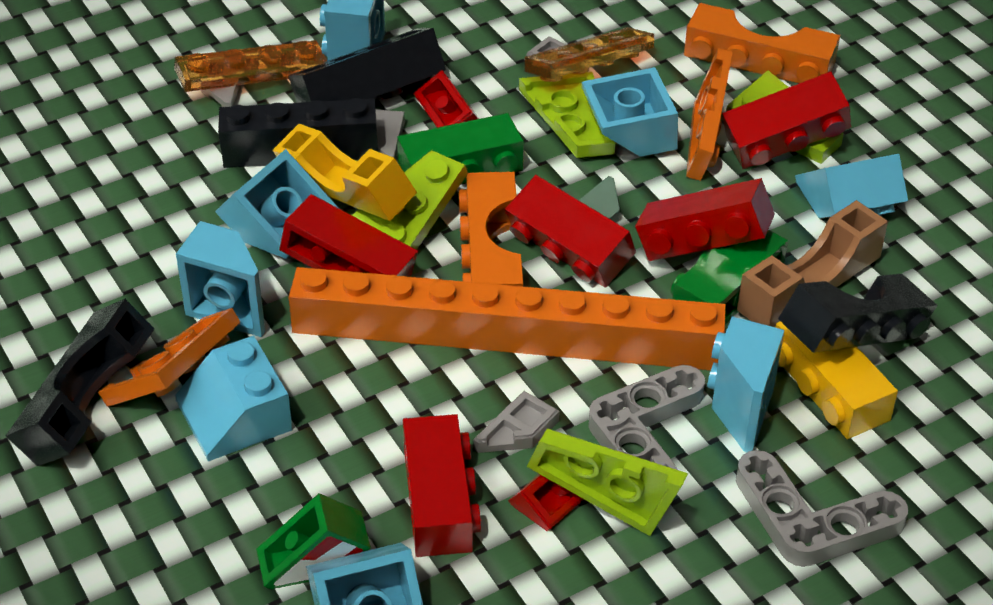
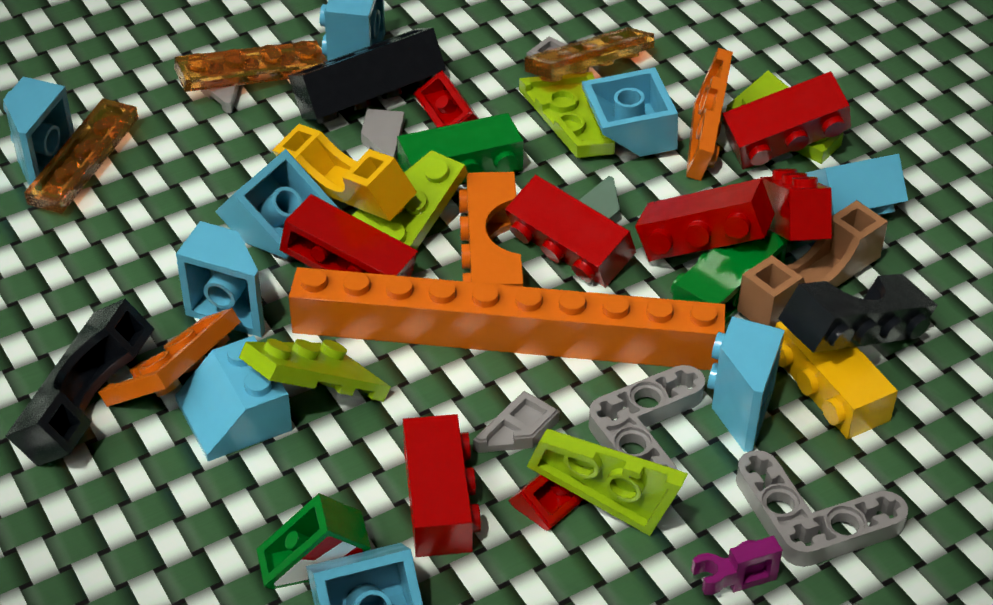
black brick [218,98,378,168] -> none
orange arch [684,3,840,83] -> none
none -> medium azure slope [3,77,77,195]
none -> clear orange plate [24,98,138,214]
none -> lime wing [239,338,391,402]
none -> magenta plate [691,535,783,595]
none -> red brick [760,169,832,241]

